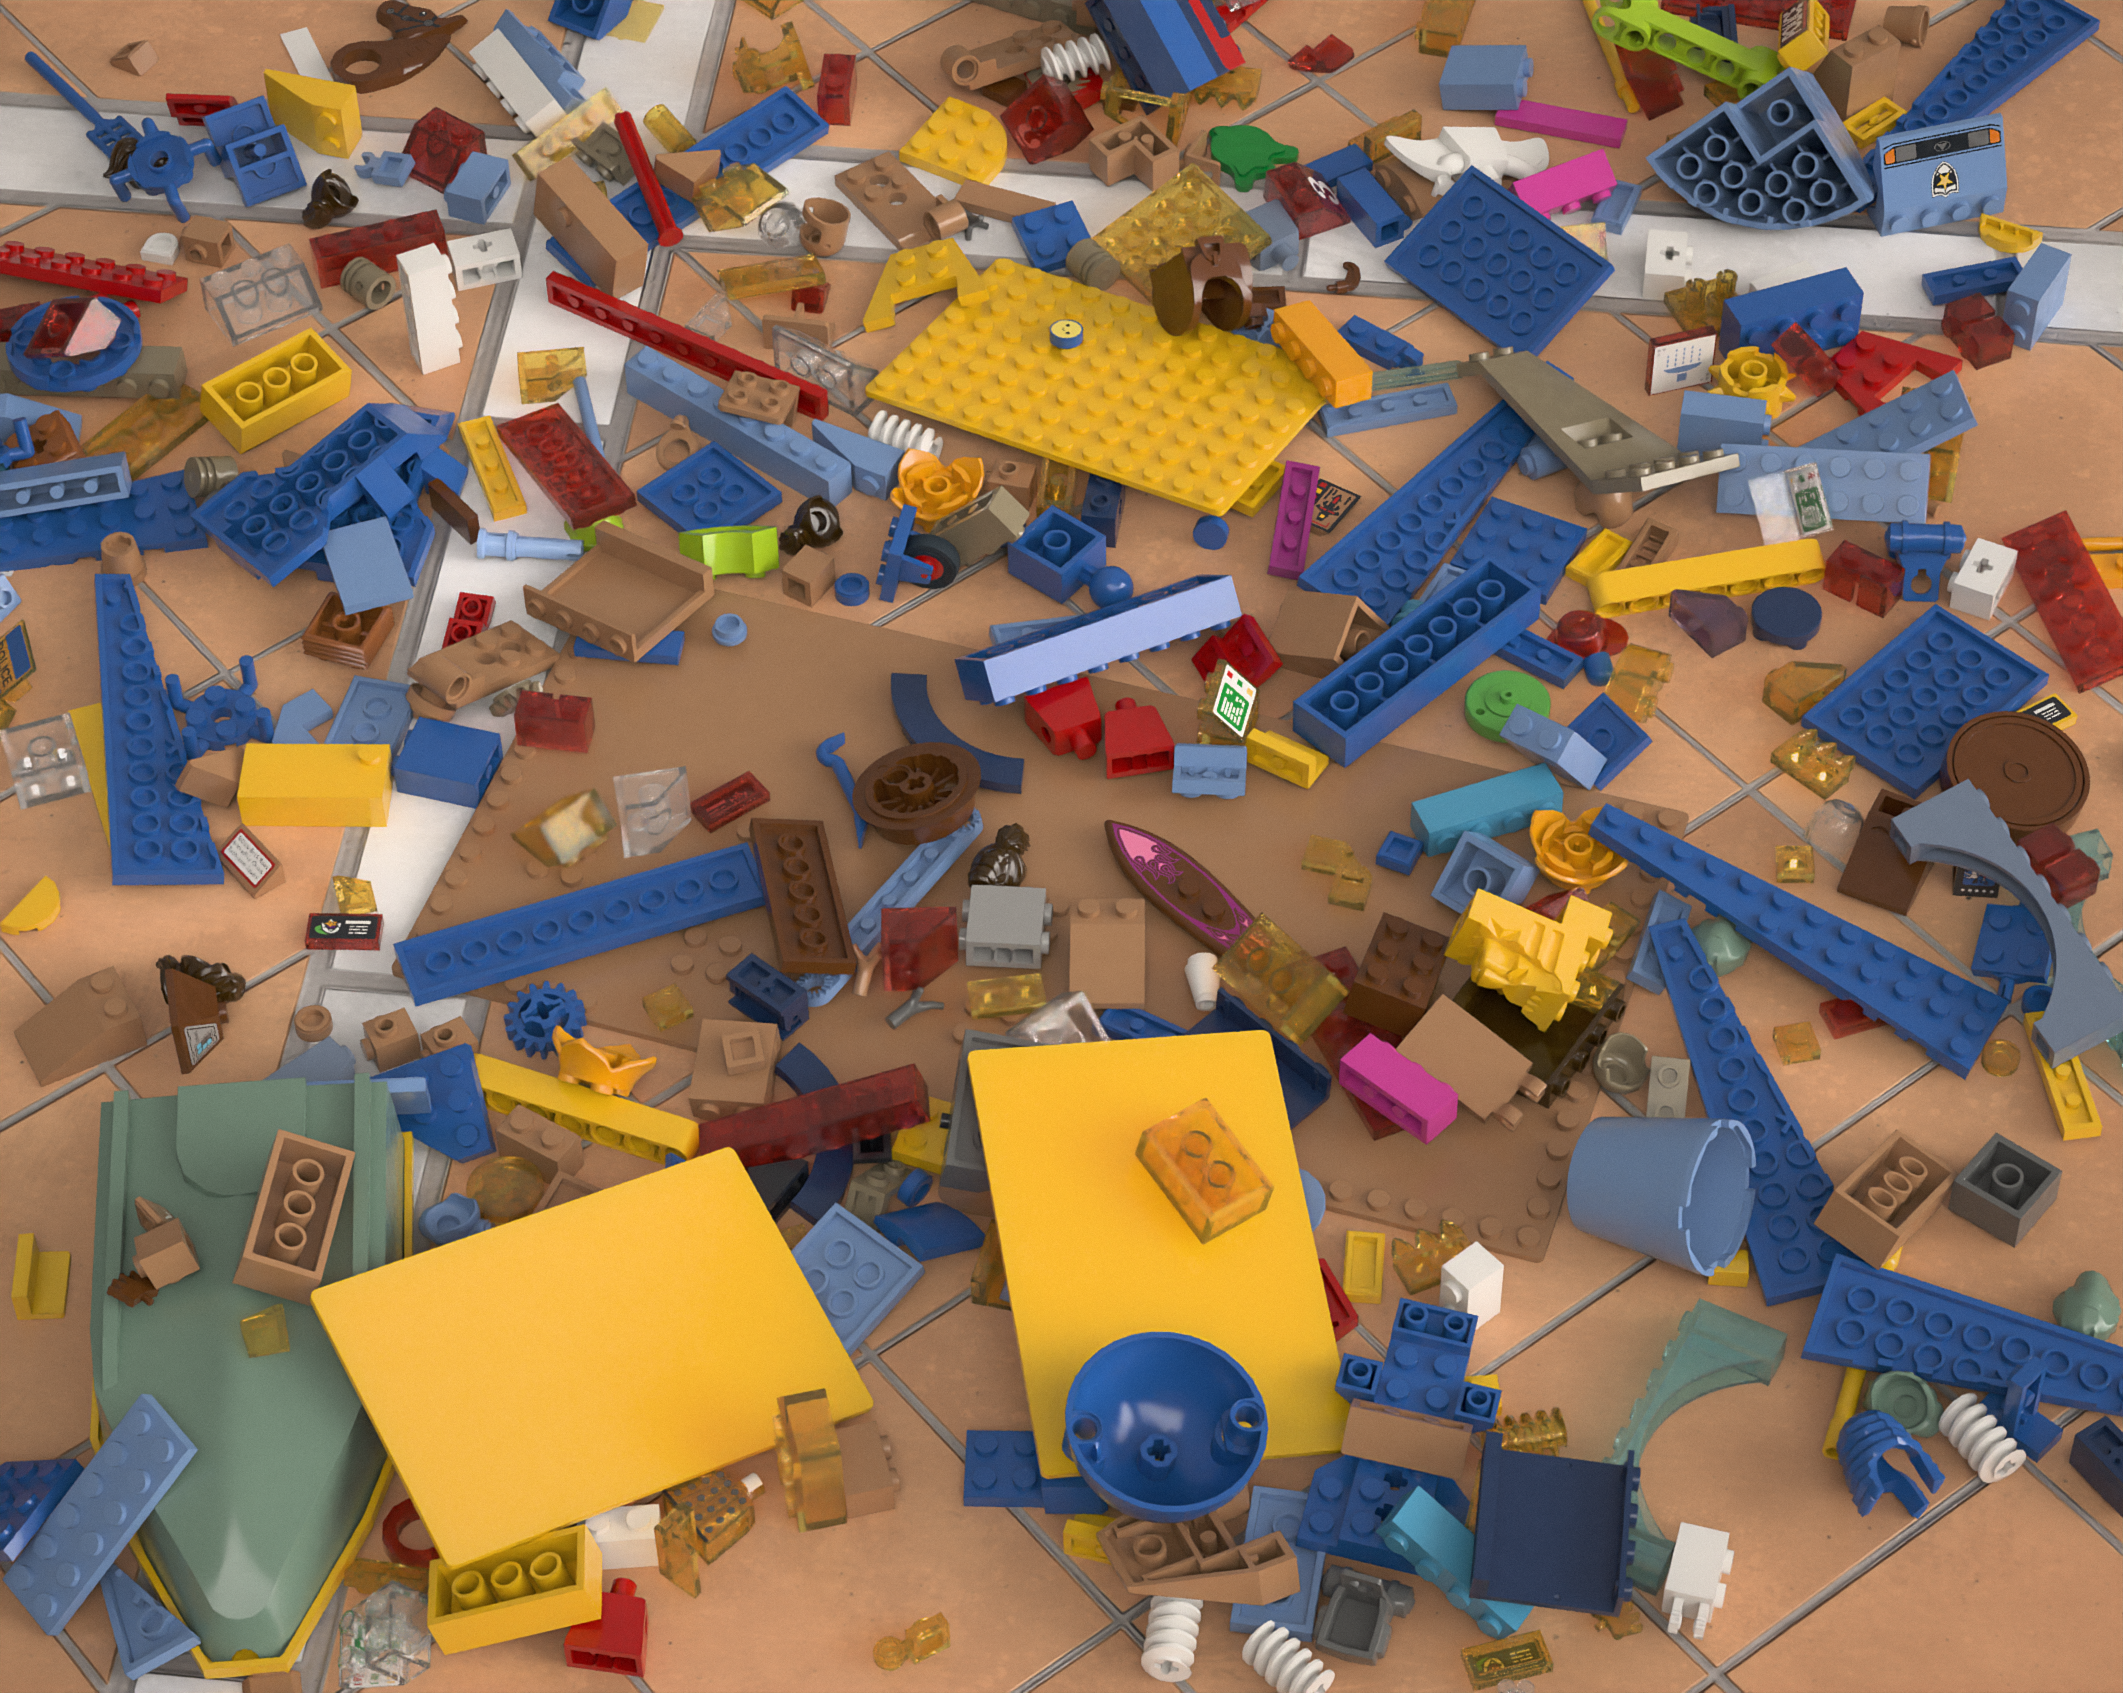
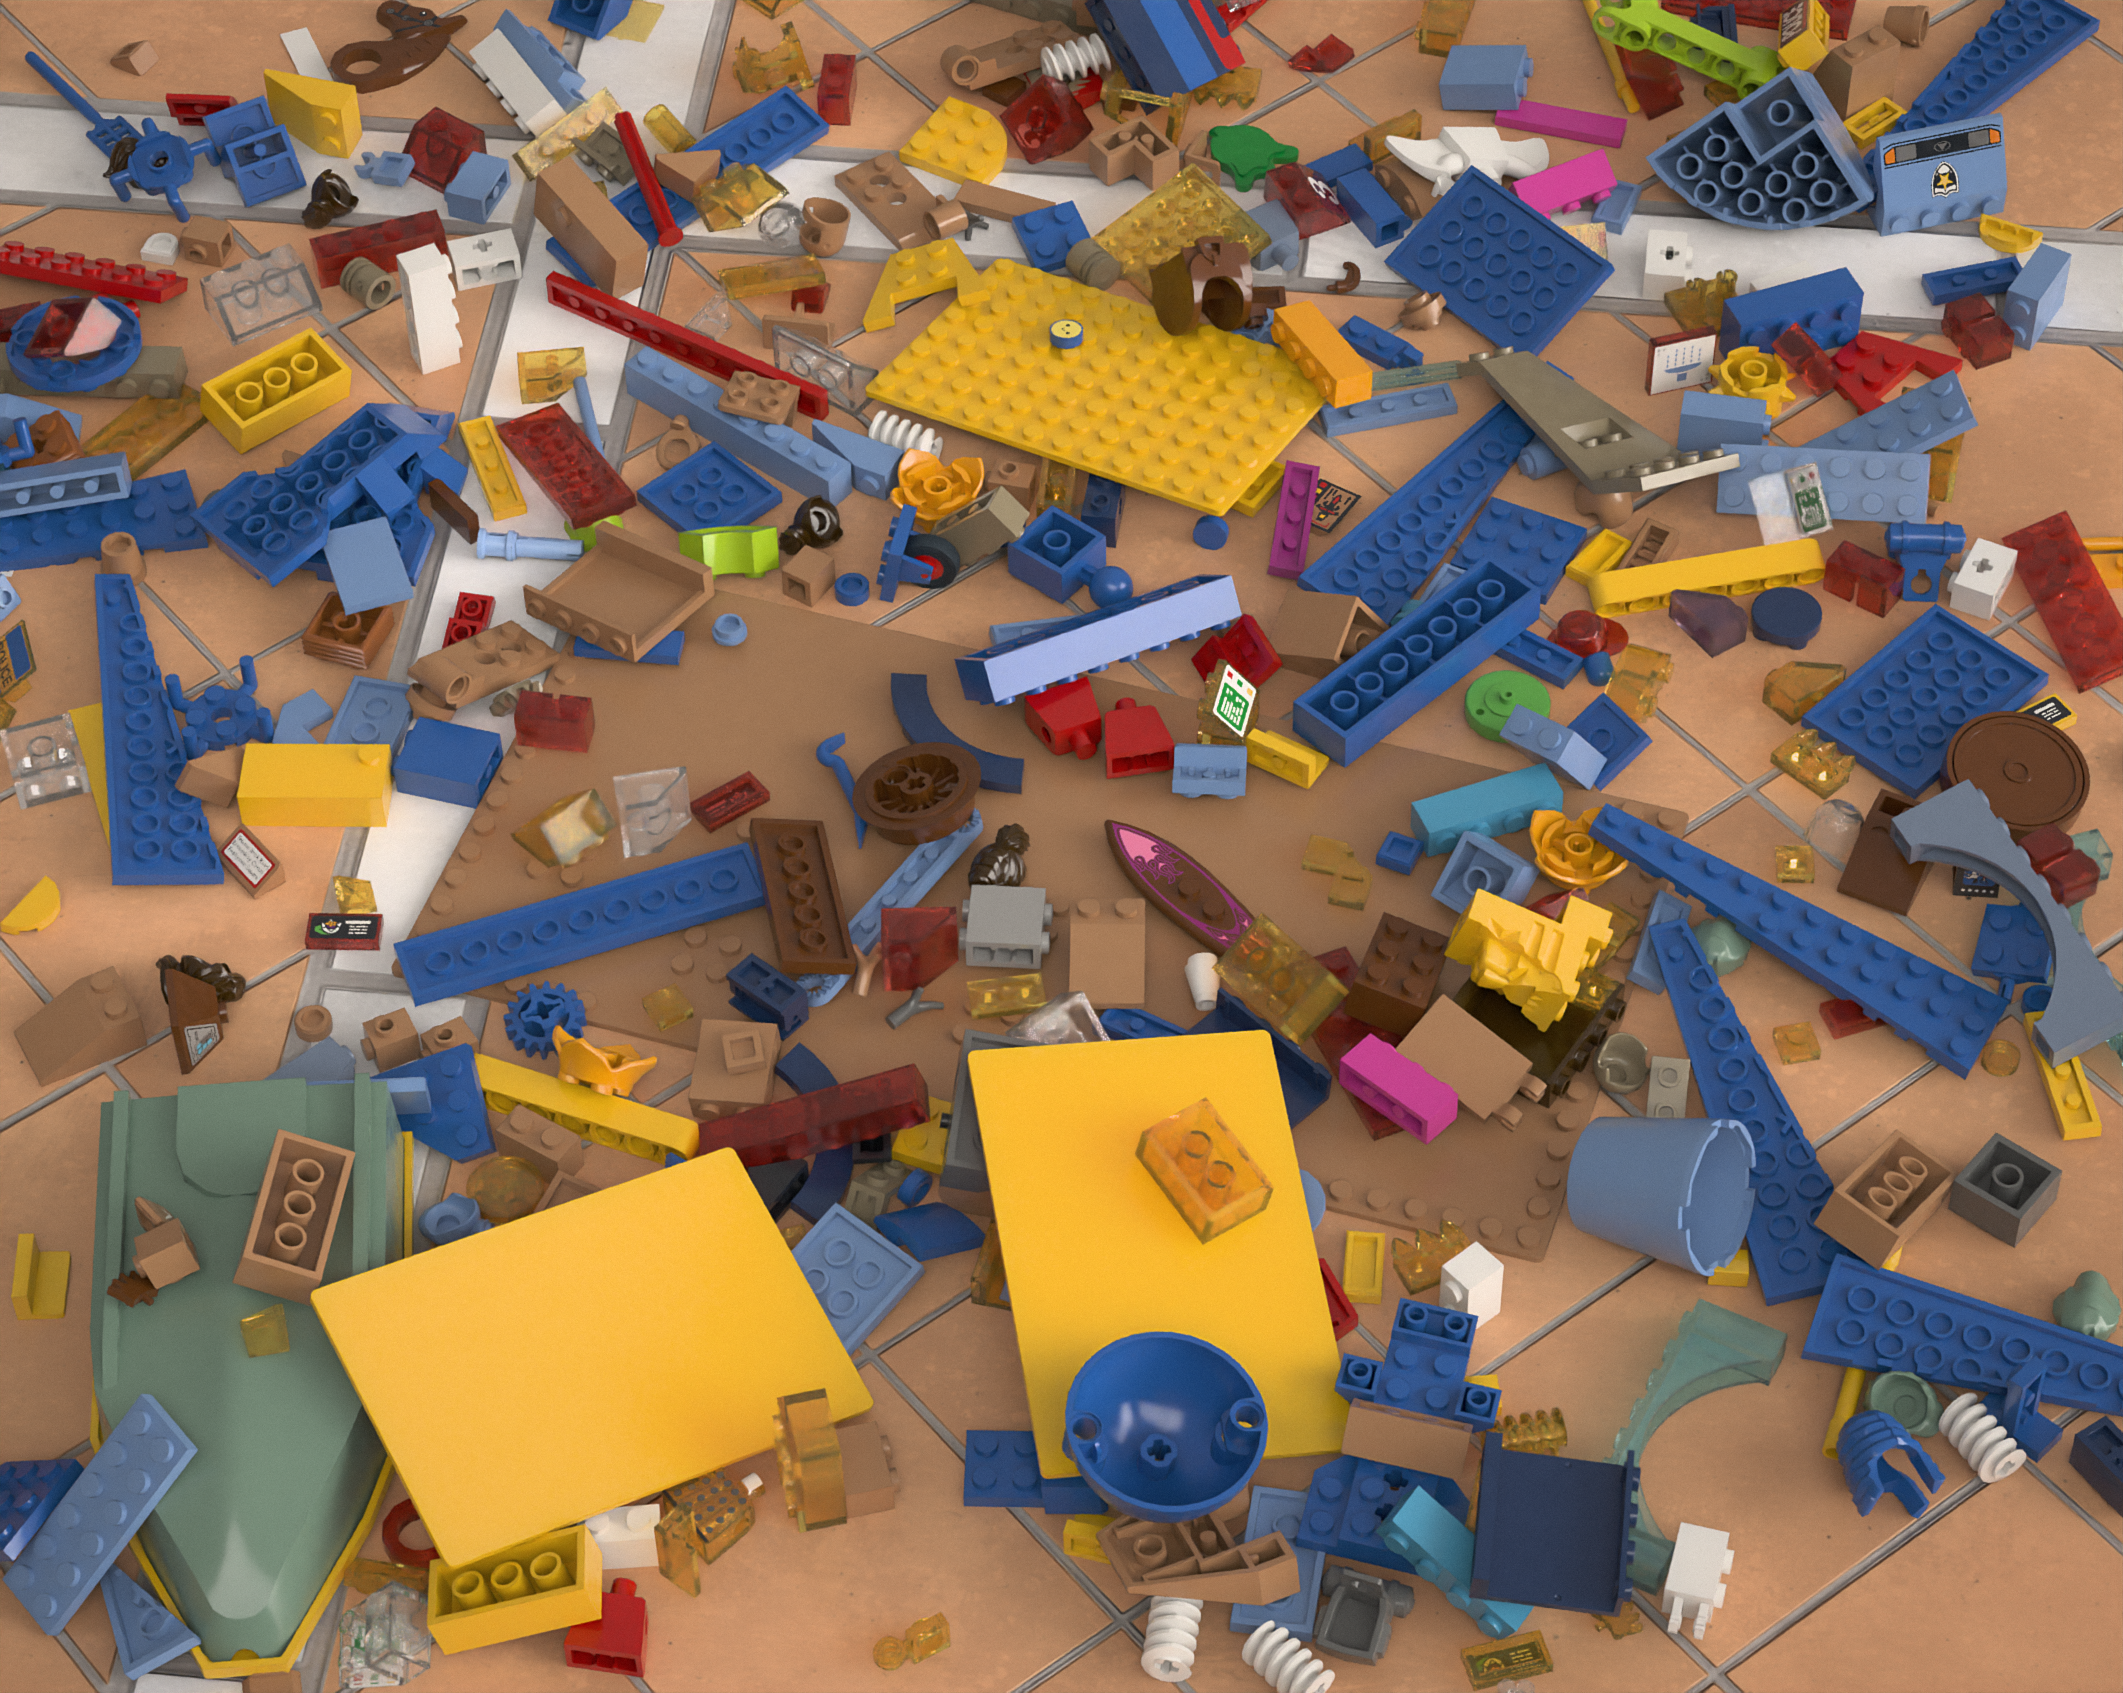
dark tan piece [184,456,239,498] -> none
none -> medium nougat plate [1398,290,1447,331]

